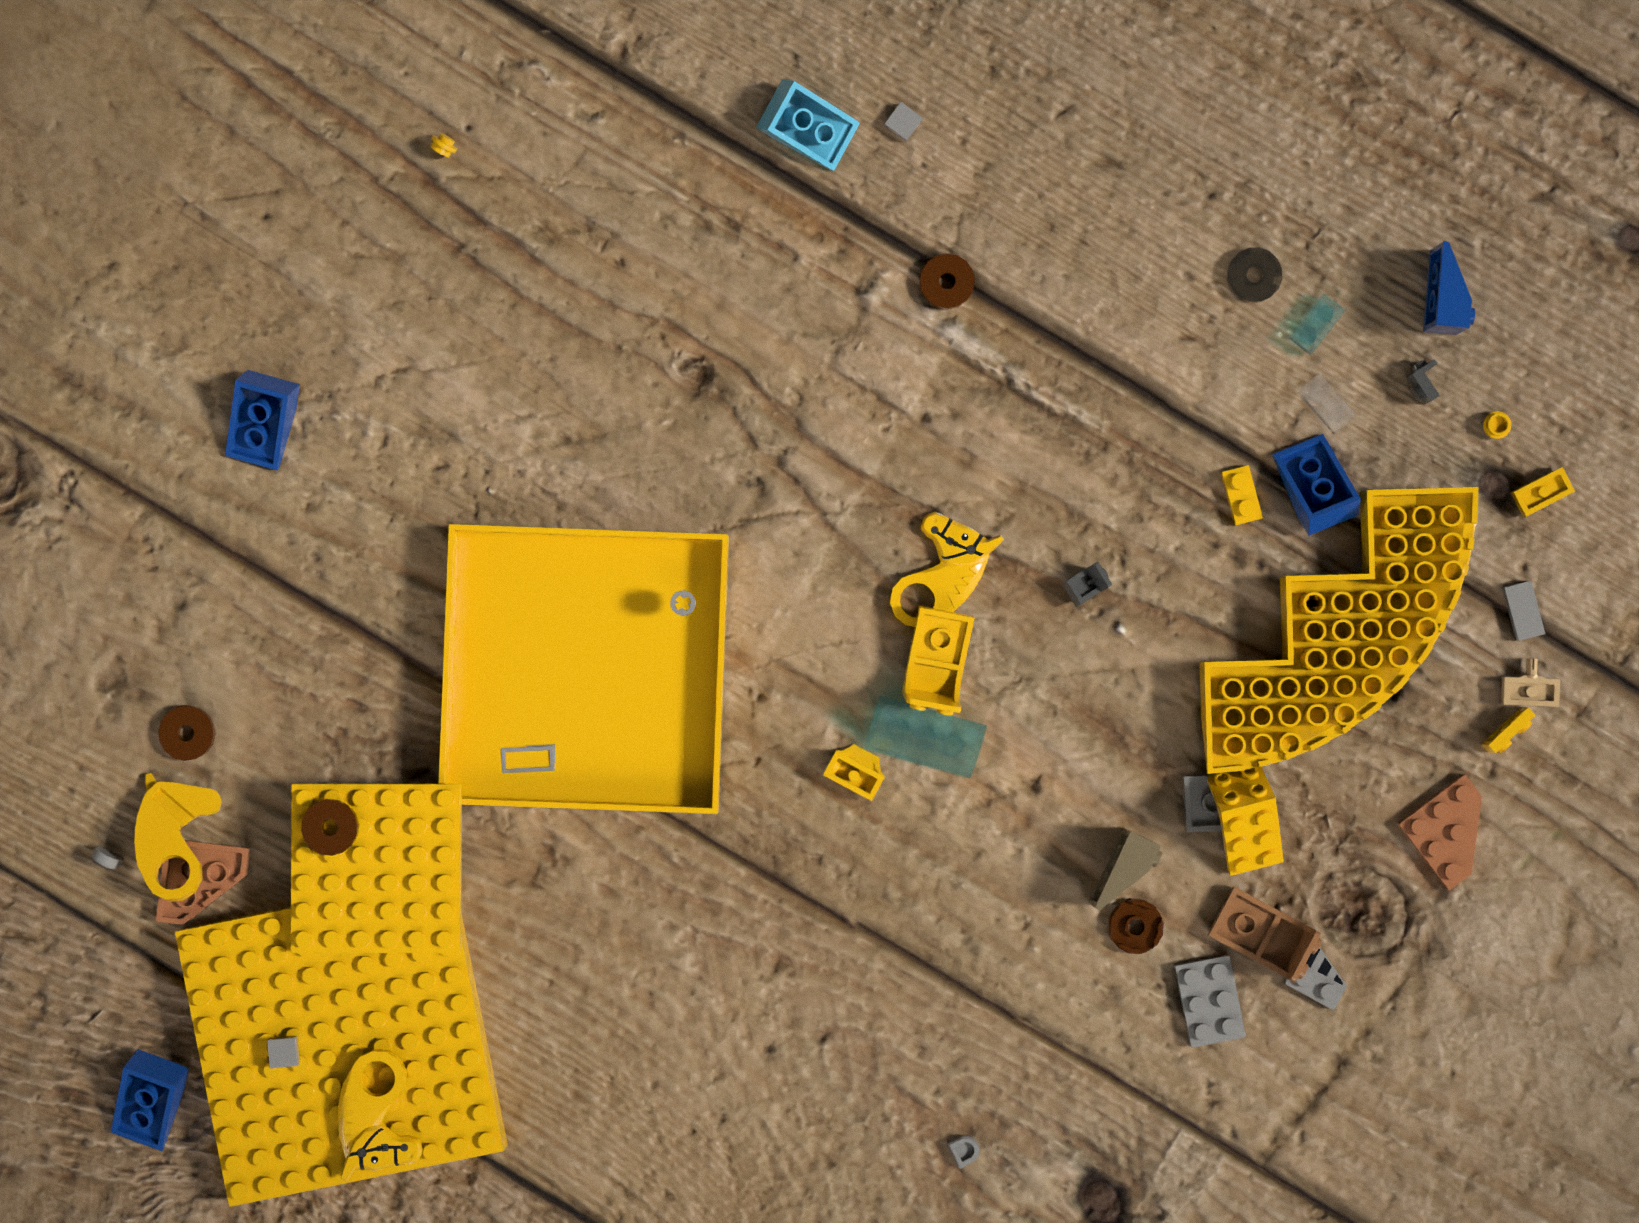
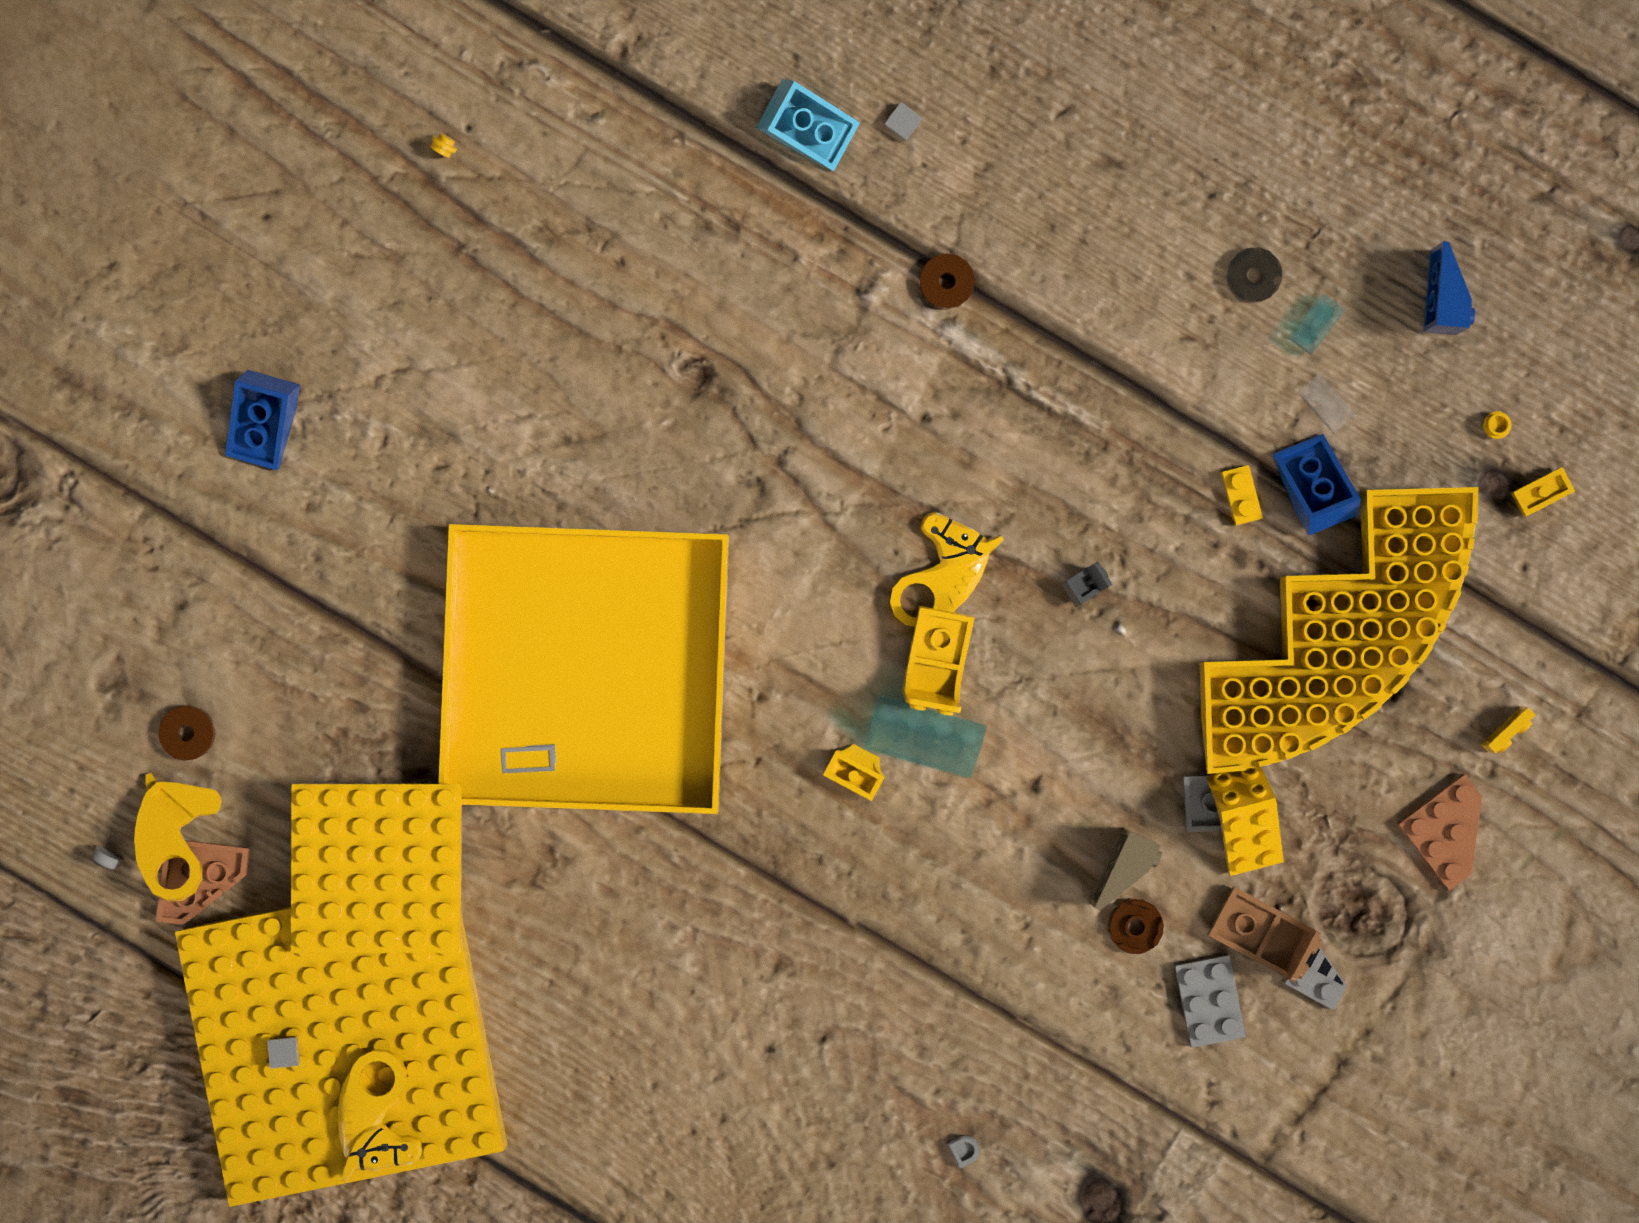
blue slope [111,1049,189,1151] -> none
reddish brown tile [301,799,359,856] -> none
light grey bush [670,590,696,616] -> none
dark grey bracket [1406,359,1440,404] -> none
tan plate [1501,658,1560,707] -> none
light grey tile [1502,581,1545,641] -> none

